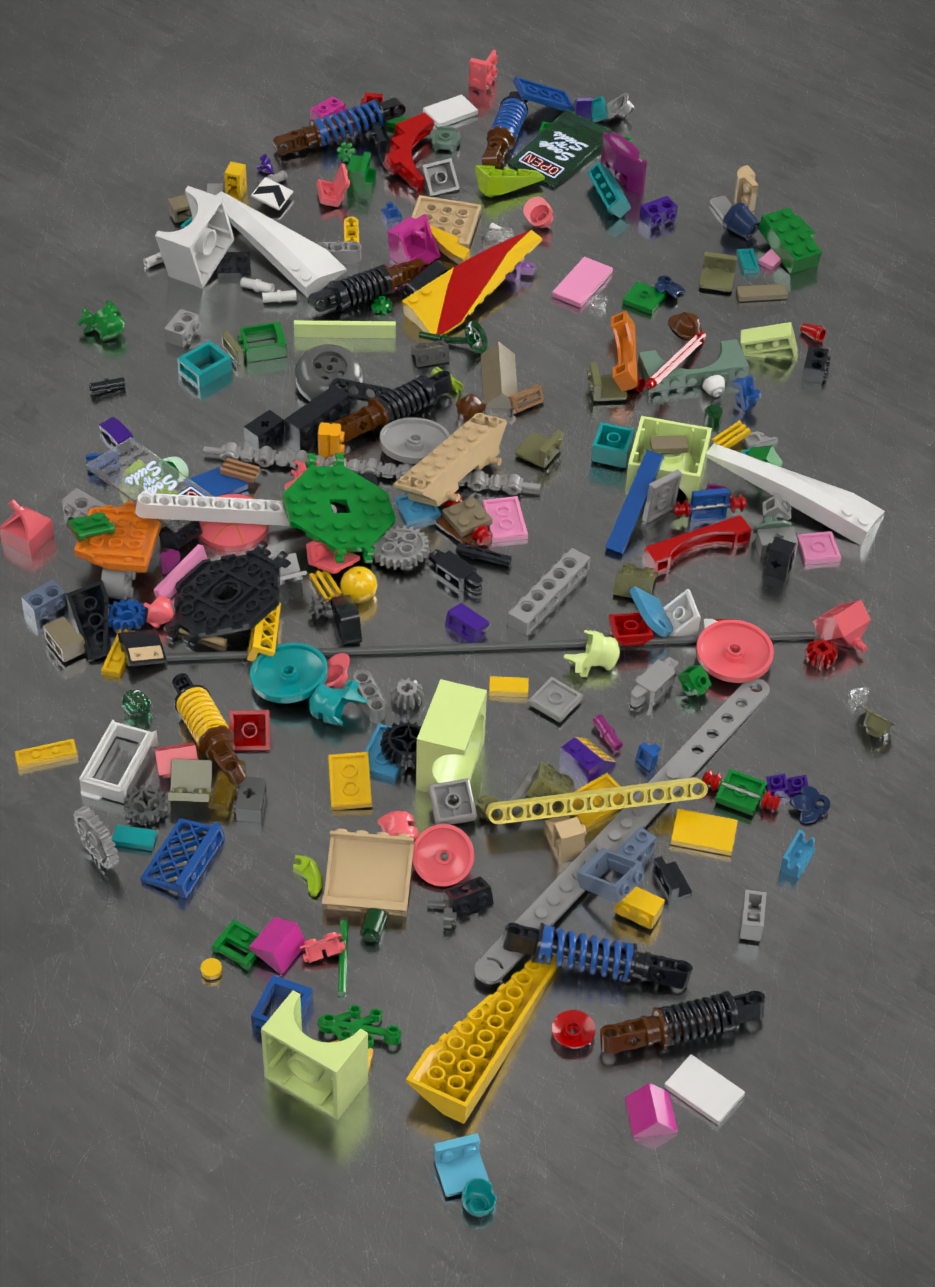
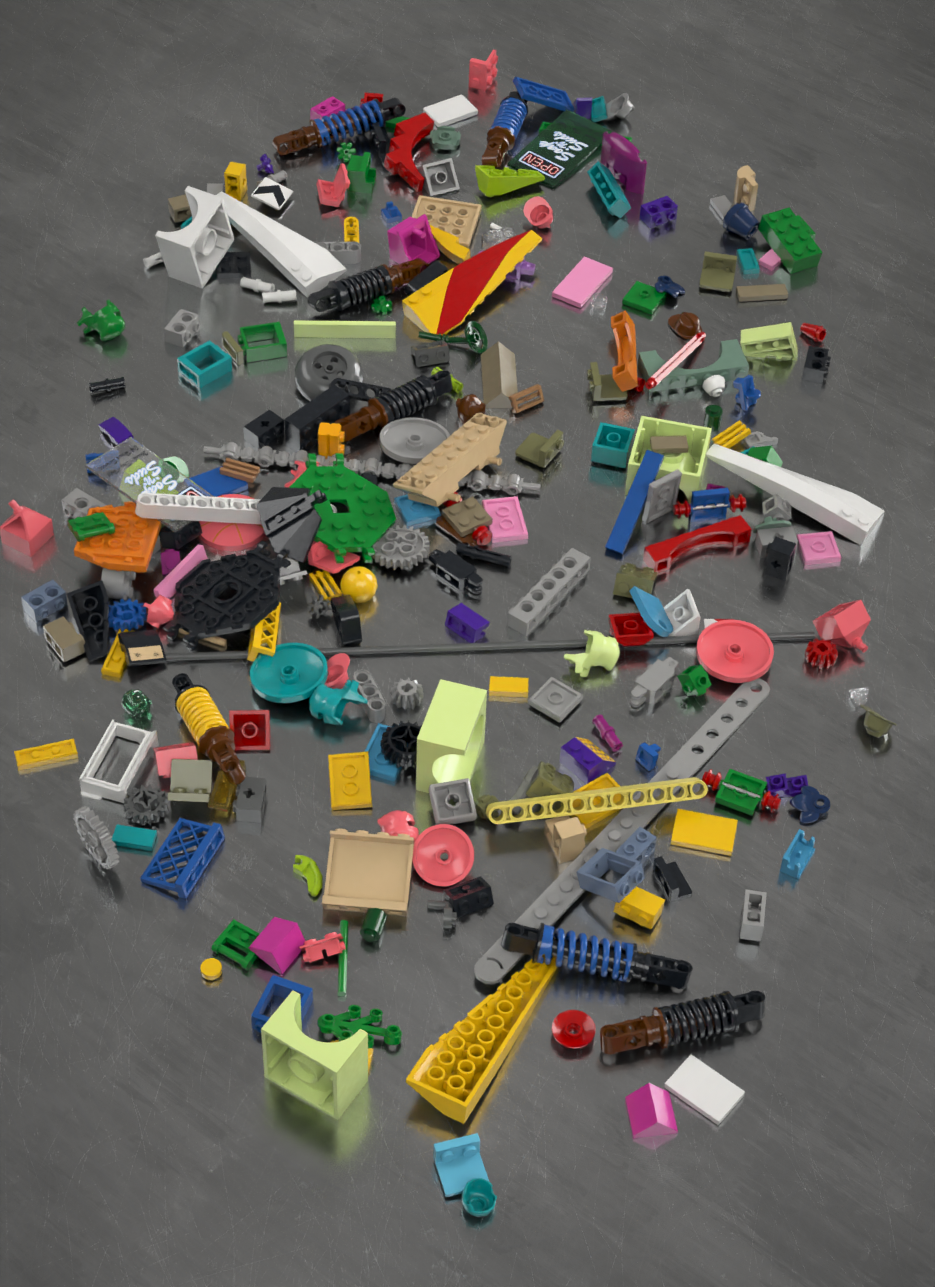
none -> black panel [257,487,328,563]

